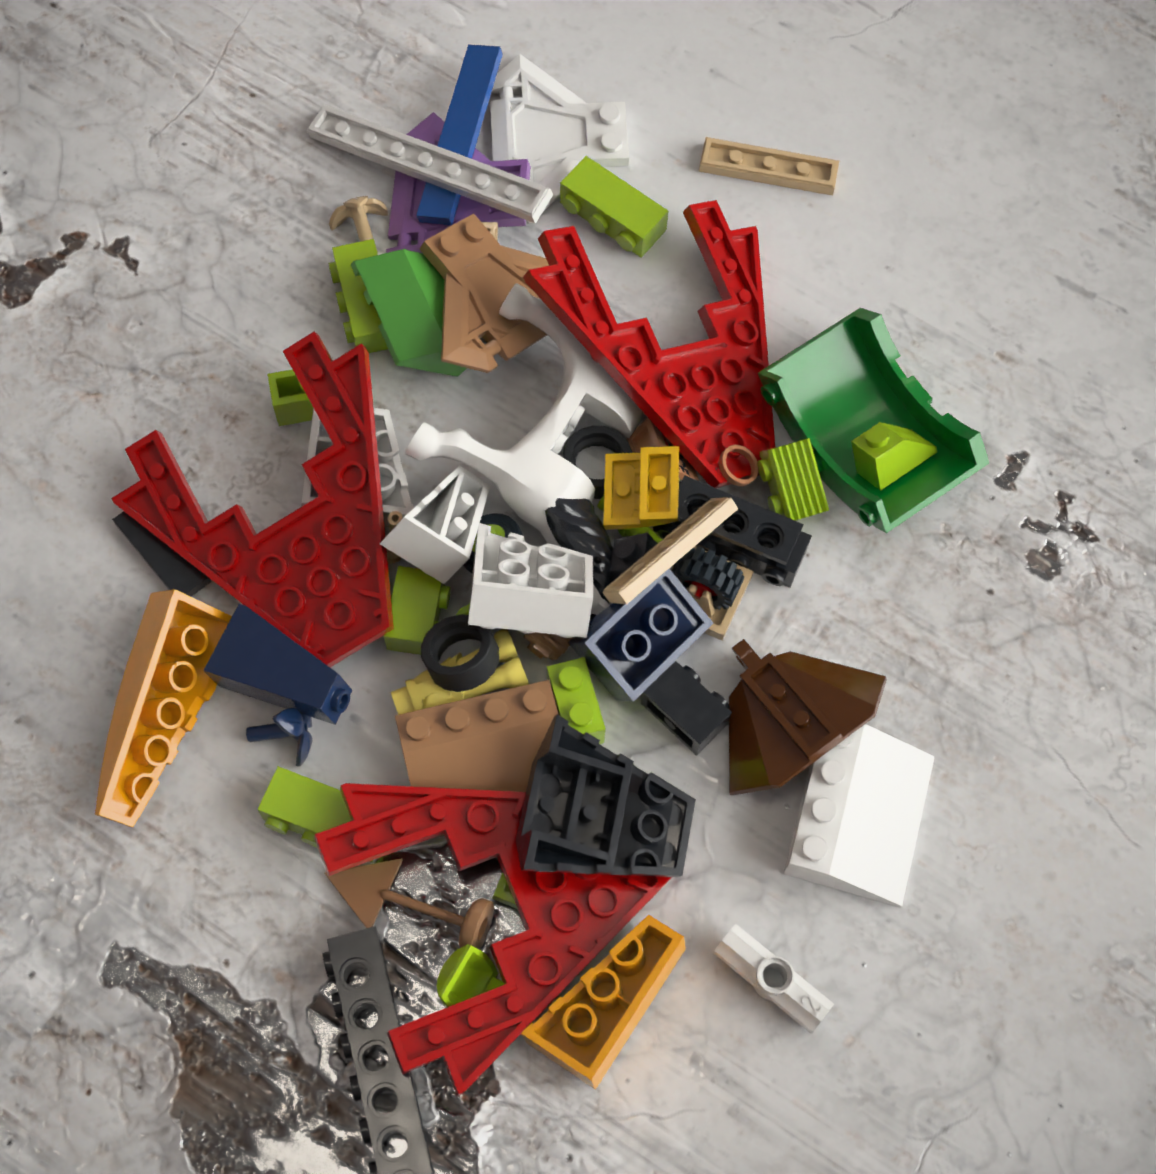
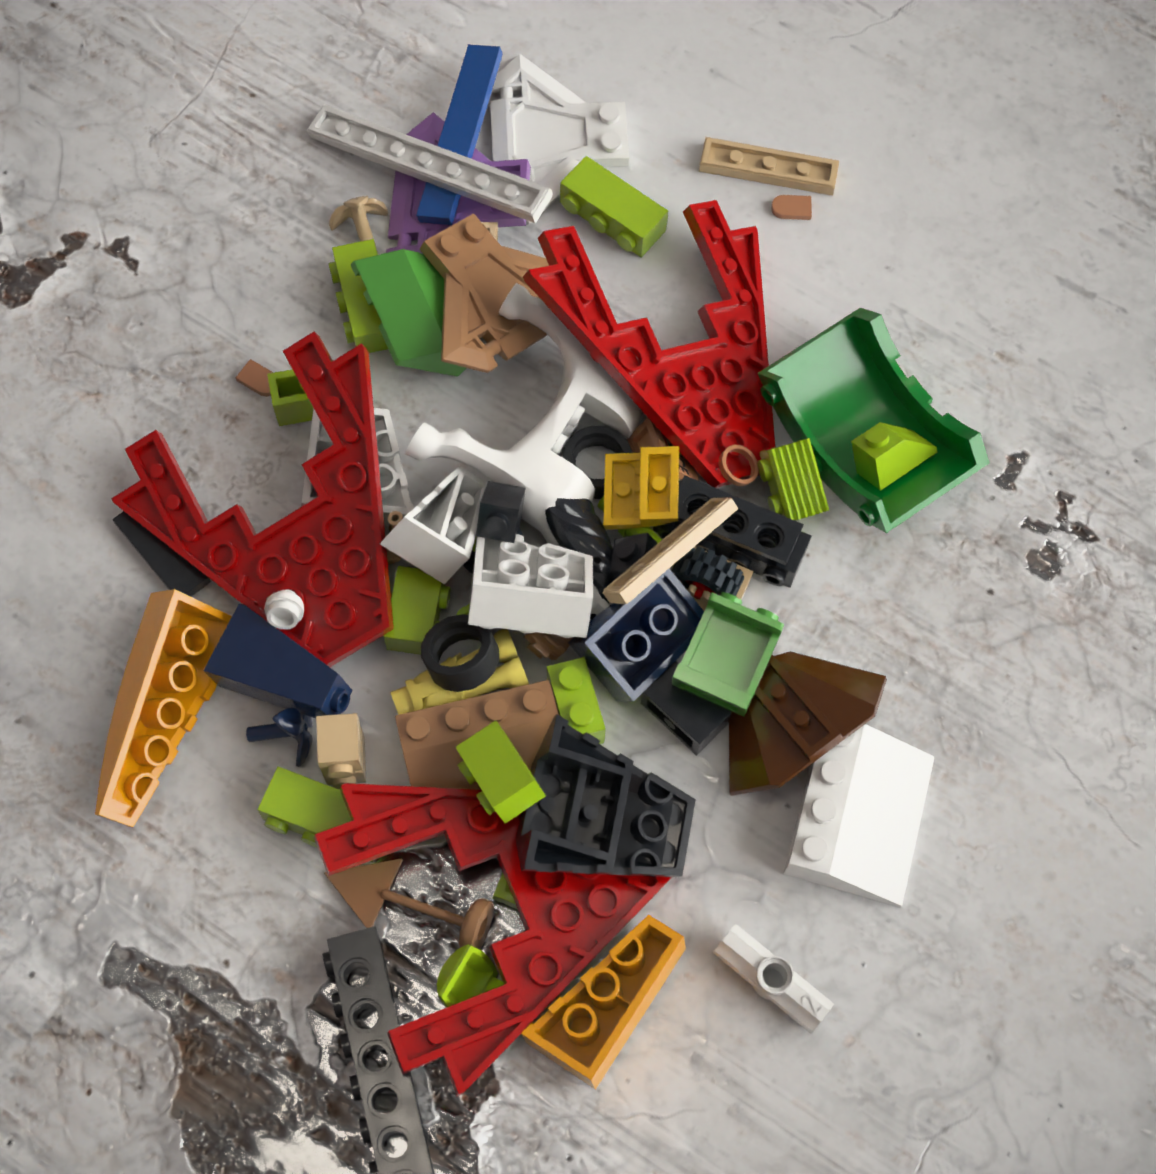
none -> nougat piece [235,359,273,397]
none -> white plate [264,589,304,629]
none -> tan piece [316,713,366,789]
none -> lime brick [455,720,546,823]
none -> black brick [476,481,526,543]
none -> bright green panel [672,592,784,717]
none -> nougat piece [771,195,812,220]

